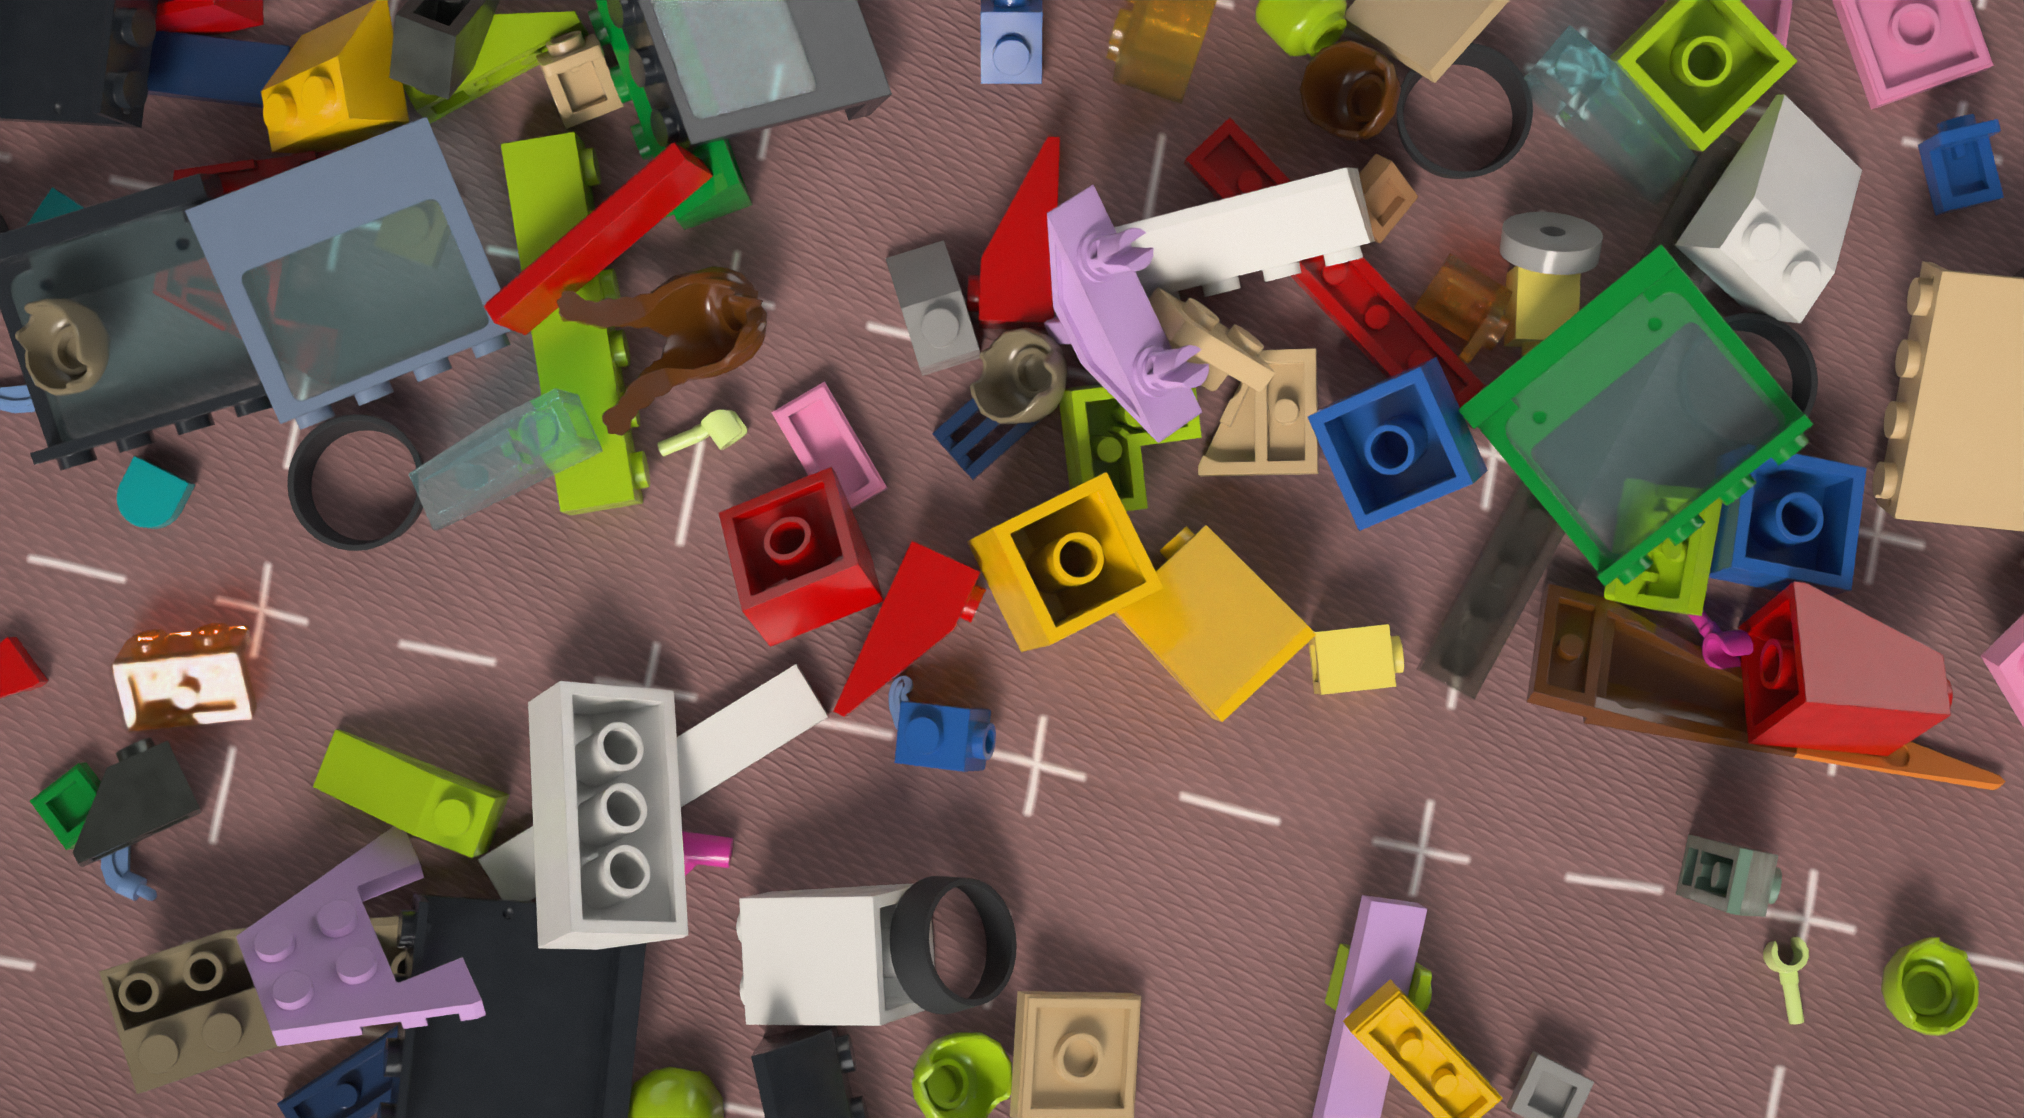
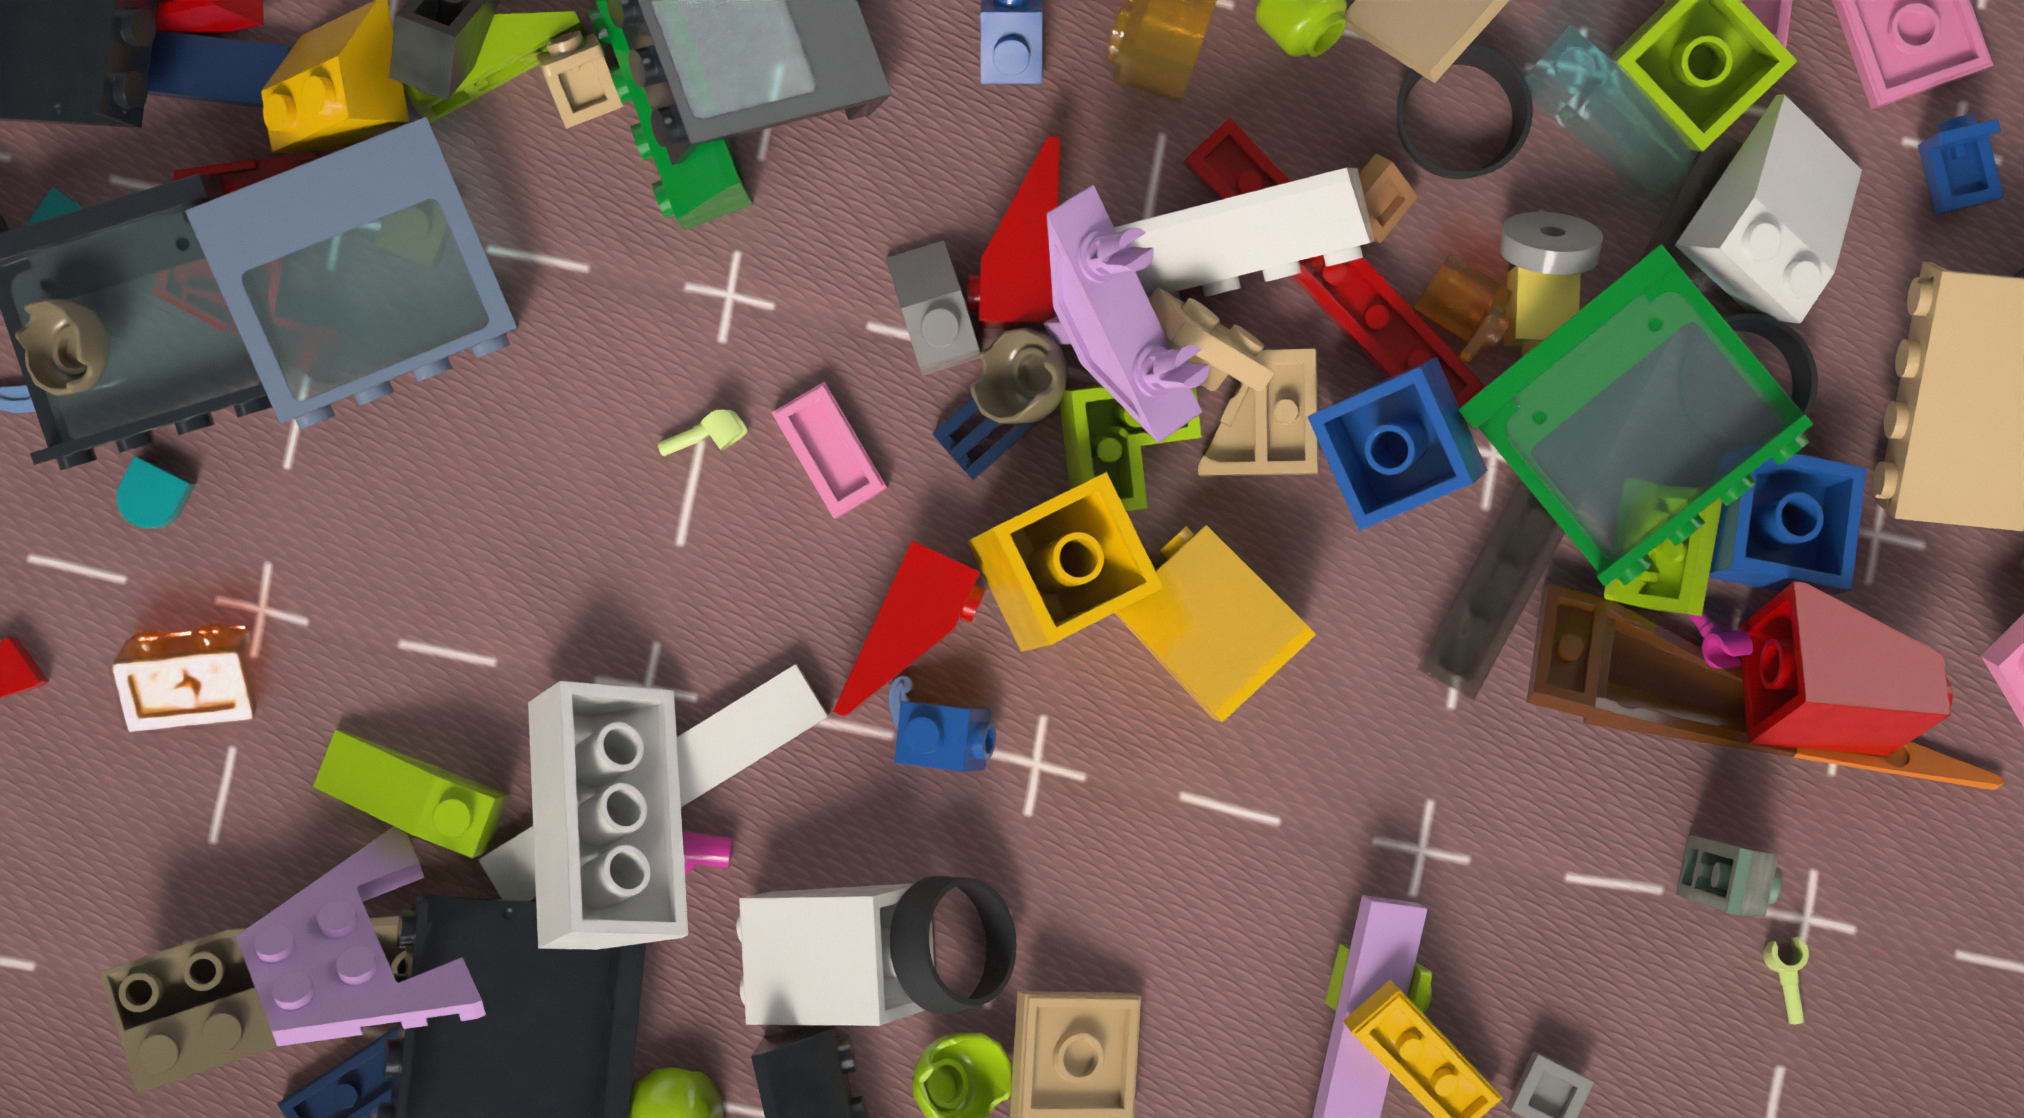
green tile [30,762,101,850] -> none
pearl dark grey slope [72,737,201,867] -> none
medium blue piece [101,845,157,901] -> none
black tyre [287,414,428,551] -> none
clear light blue slope [409,388,603,531] -> none
red tile [484,143,713,335] -> none
lime brick [501,132,650,515] -> none
reddish brown hair [556,266,767,436] -> none
red slope [719,466,884,647] -> none
reddish brown hair [1299,41,1402,142] -> none
light yellow brick [1308,624,1404,695] -> none
lime hair [1881,937,1979,1036] -> none

